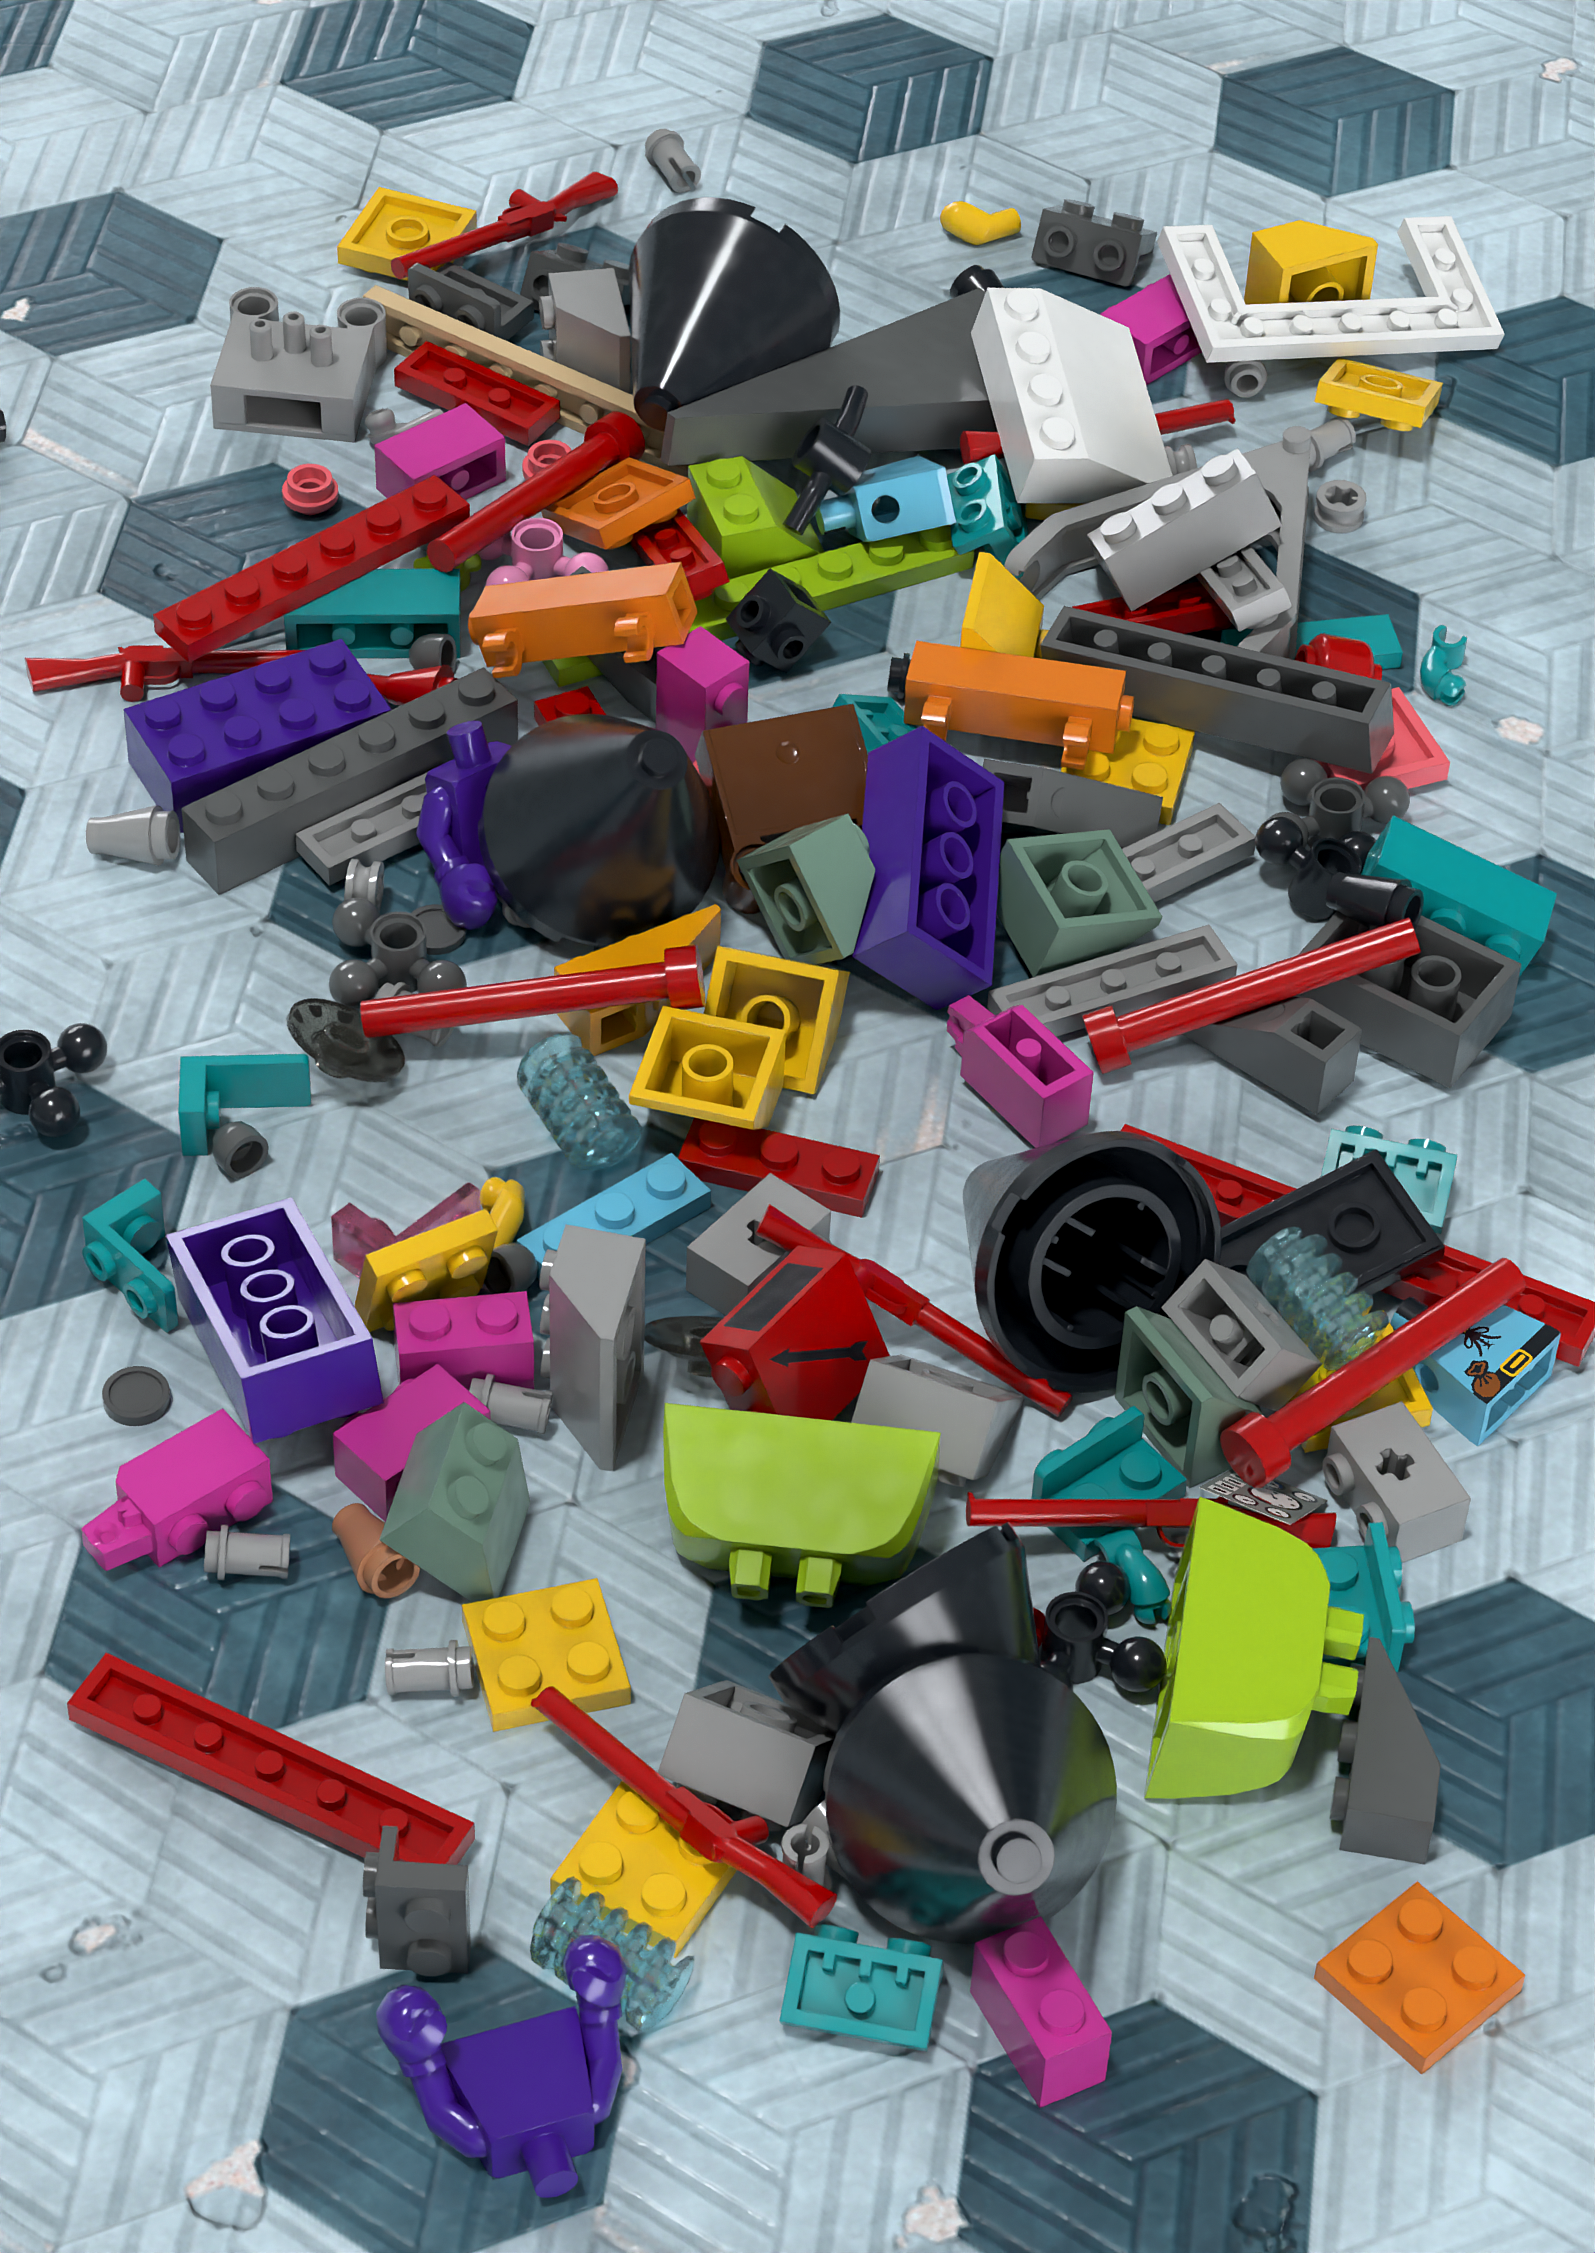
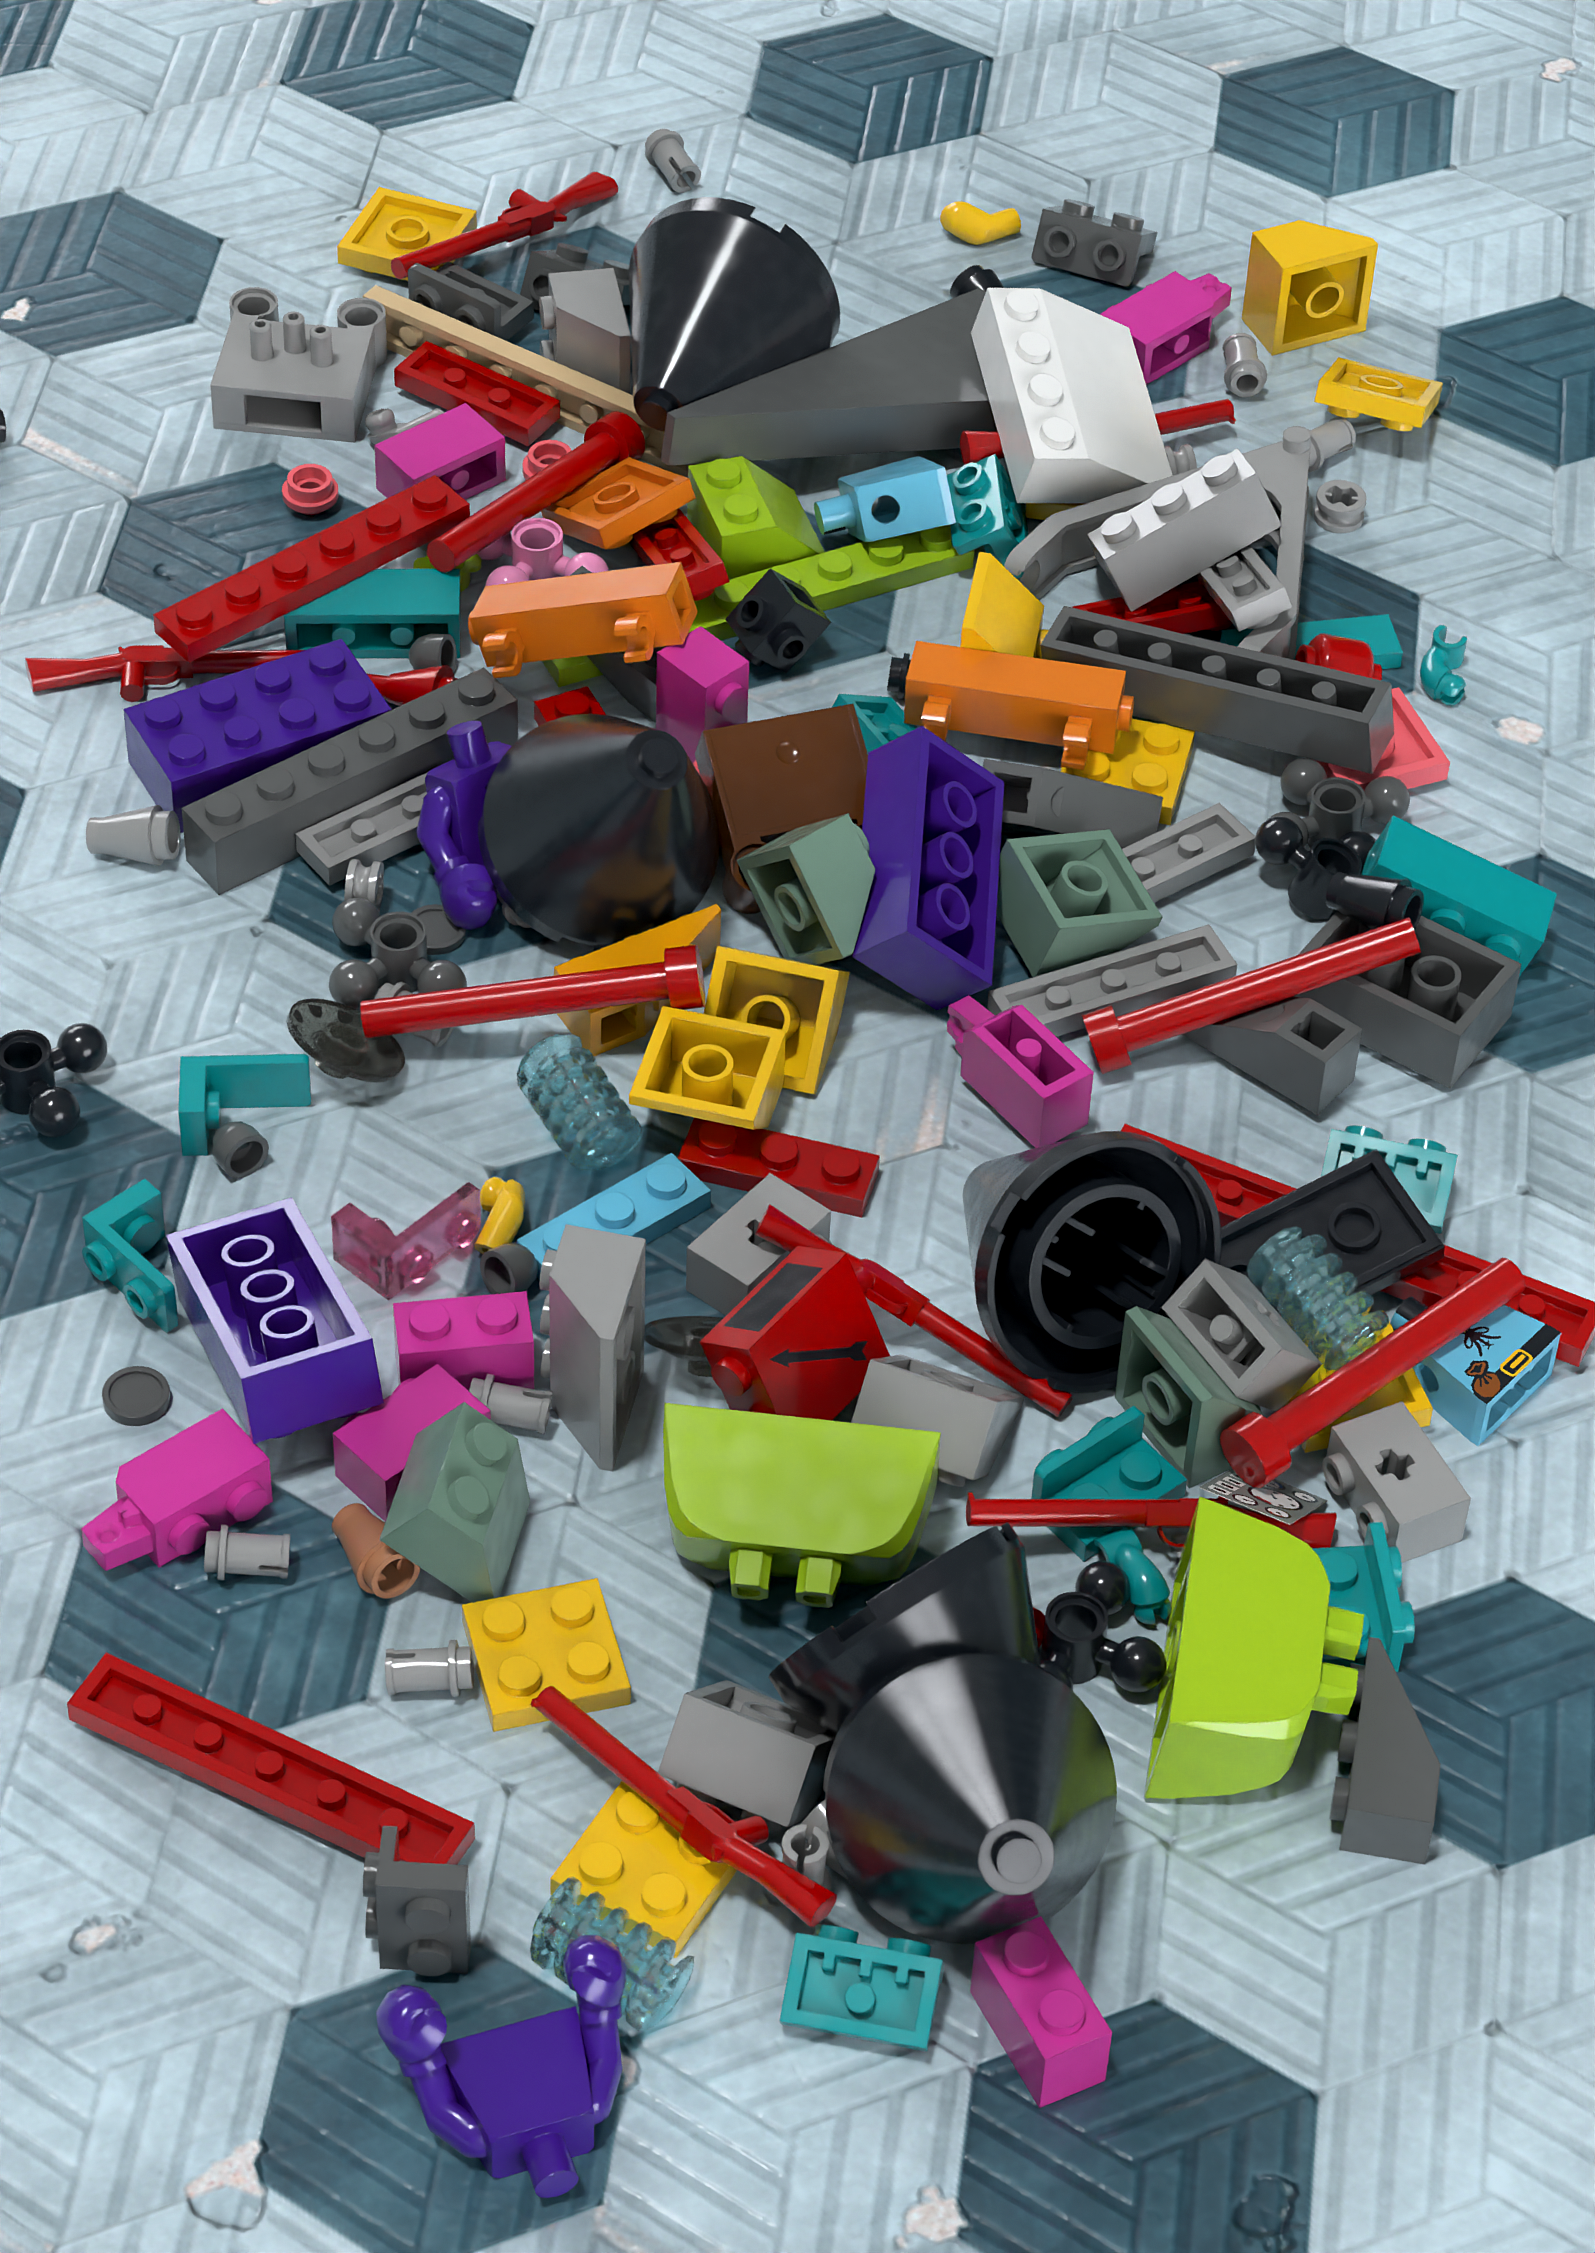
yellow plate [354,1208,498,1332] -> none
black piece [783,385,871,536] -> none
white plate [1157,216,1505,363] -> none
orange plate [1314,1881,1525,2074] -> none

